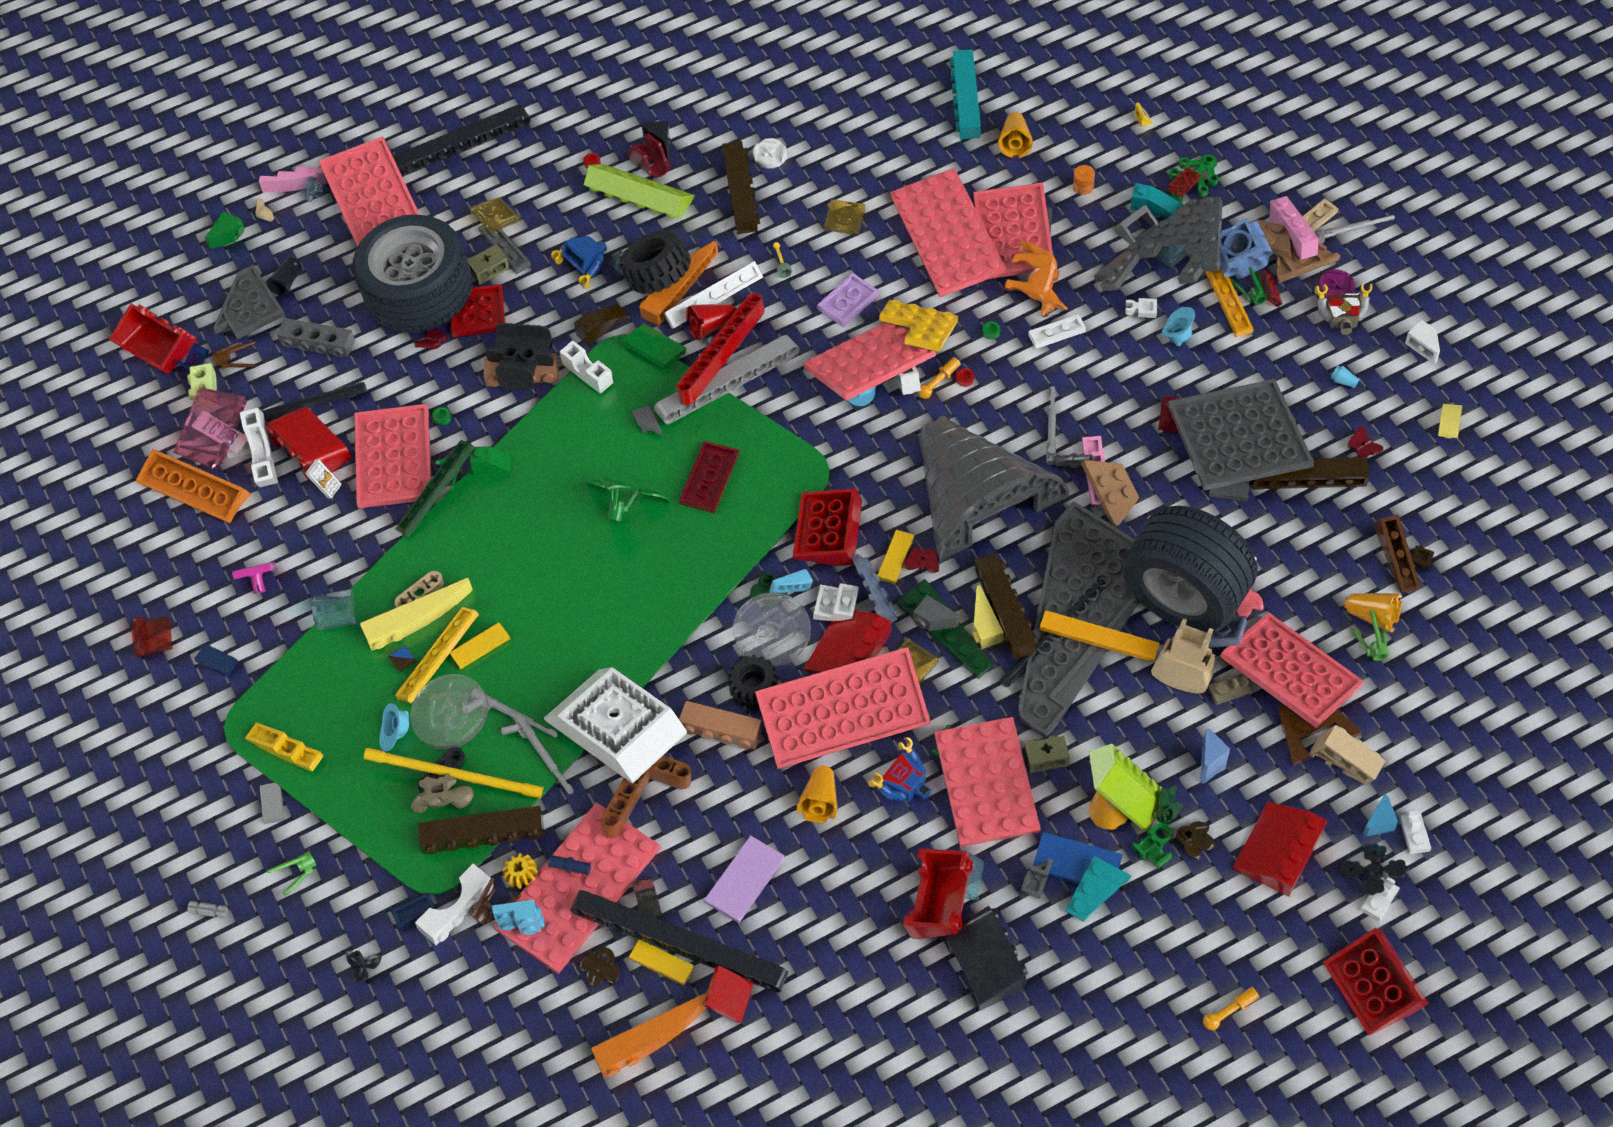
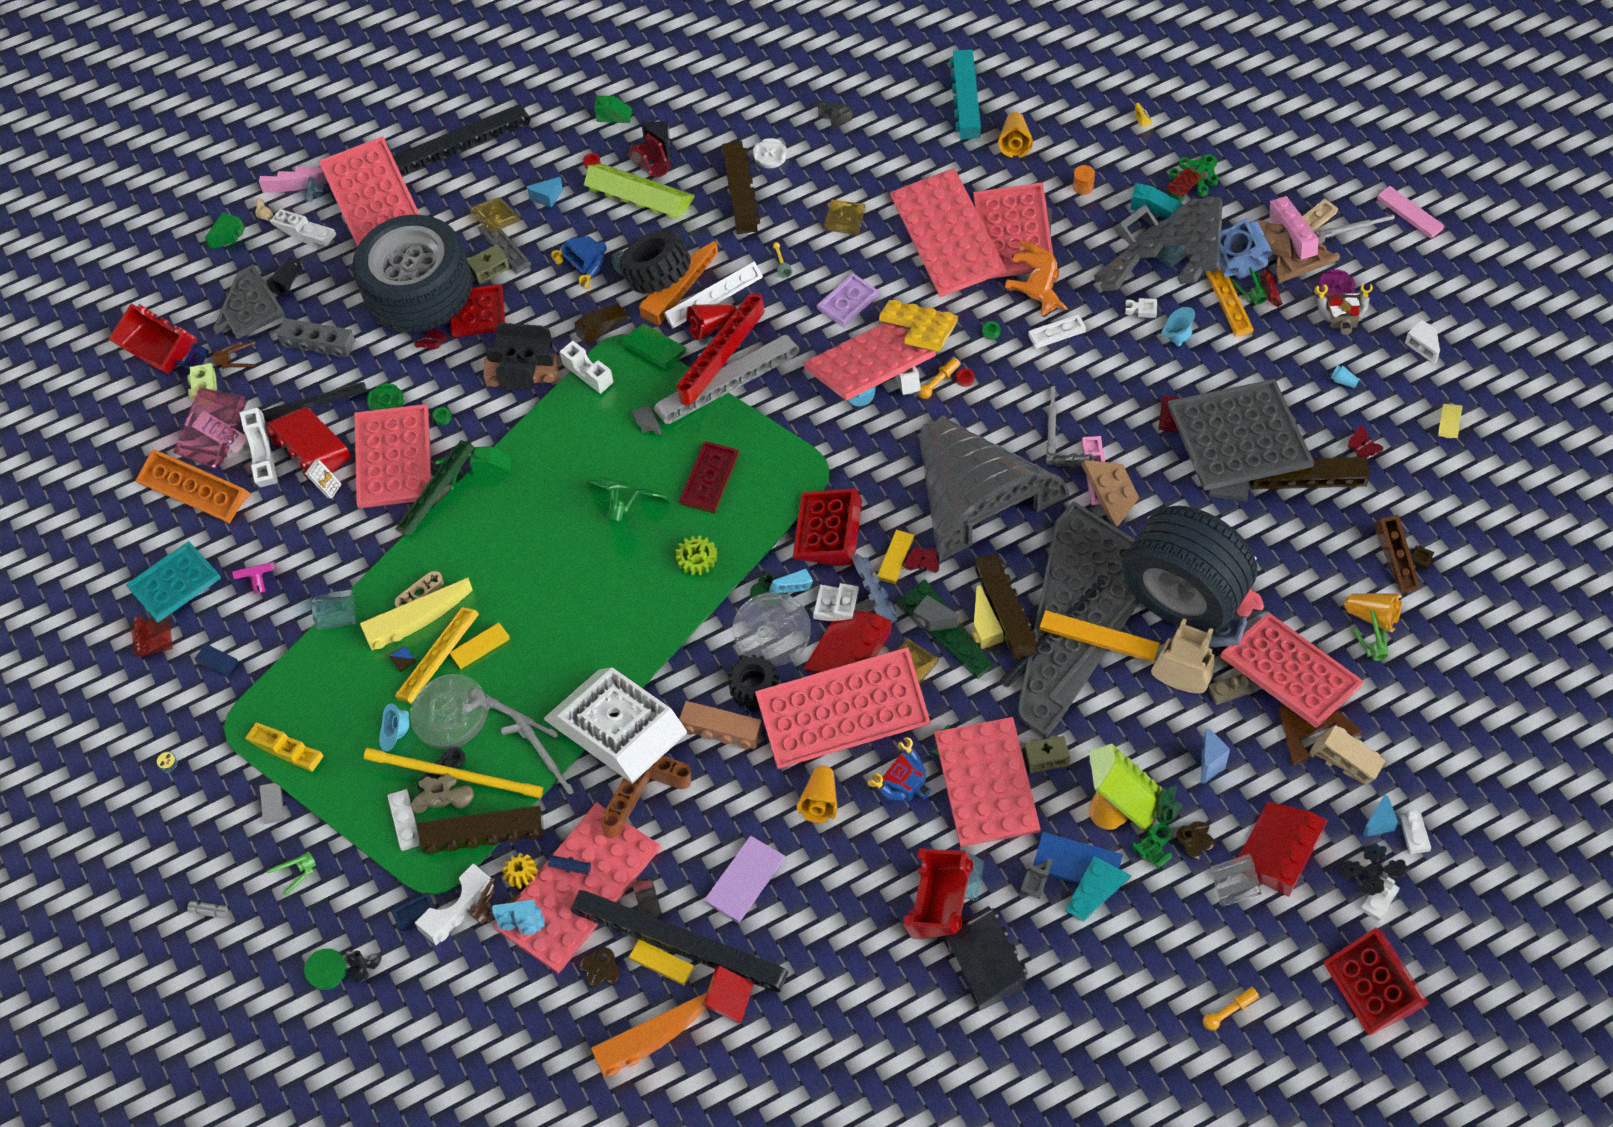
none -> teal plate [126,541,221,623]
none -> tile [156,751,178,772]
none -> white slope [270,209,336,247]
none -> green tile [304,949,347,990]
none -> green tile [367,383,404,411]
none -> white plate [387,789,420,851]
none -> dark azure slope [527,177,563,207]
none -> green slope [594,95,632,123]
none -> lime gear [676,535,717,575]
none -> clear smoke slope [818,101,853,130]
none -> clear tile [1211,854,1262,907]
none -> bright pink tile [1377,186,1444,239]

